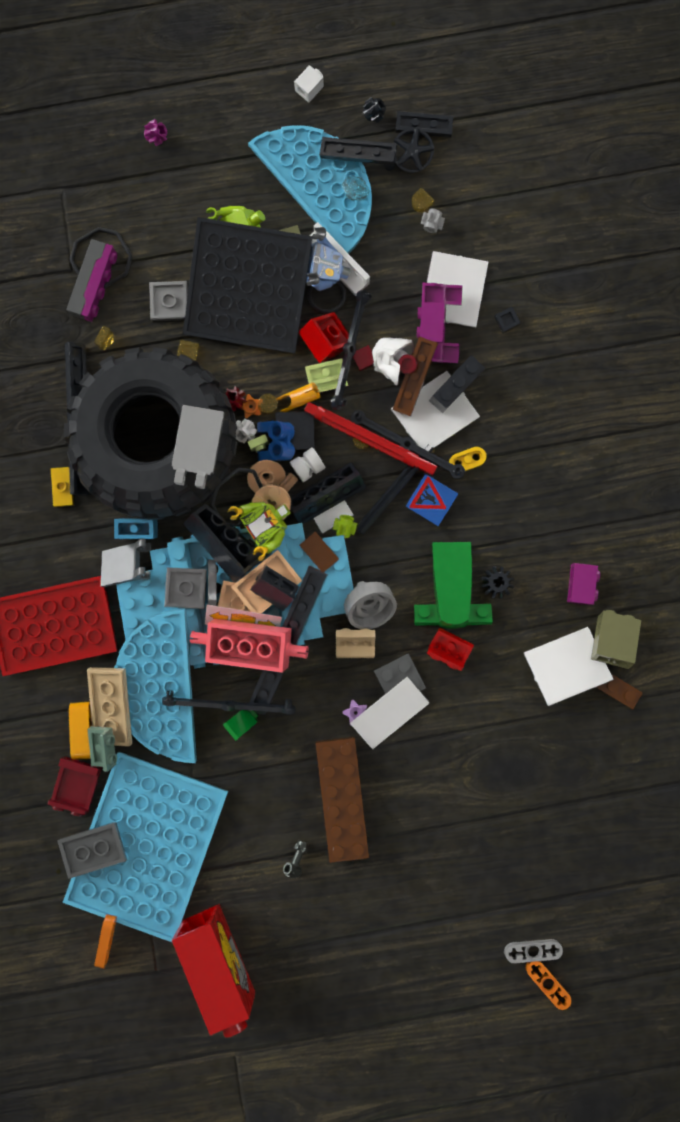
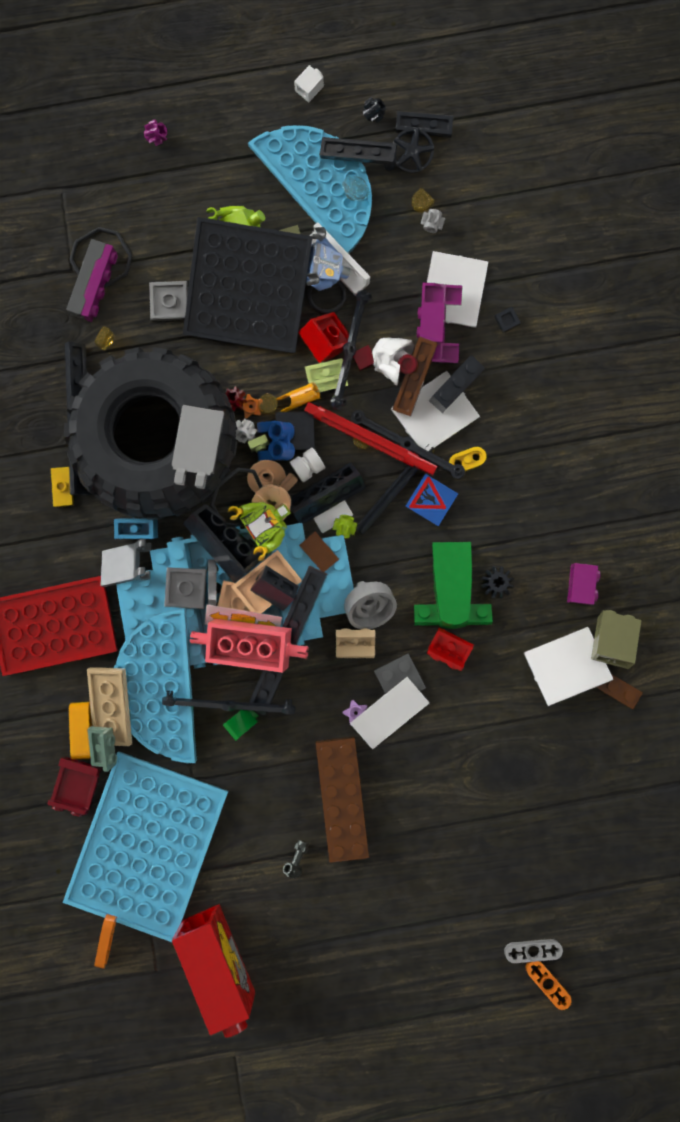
dark grey plate [57,822,127,879] -> none
clear yellow tile [177,340,200,361] -> none

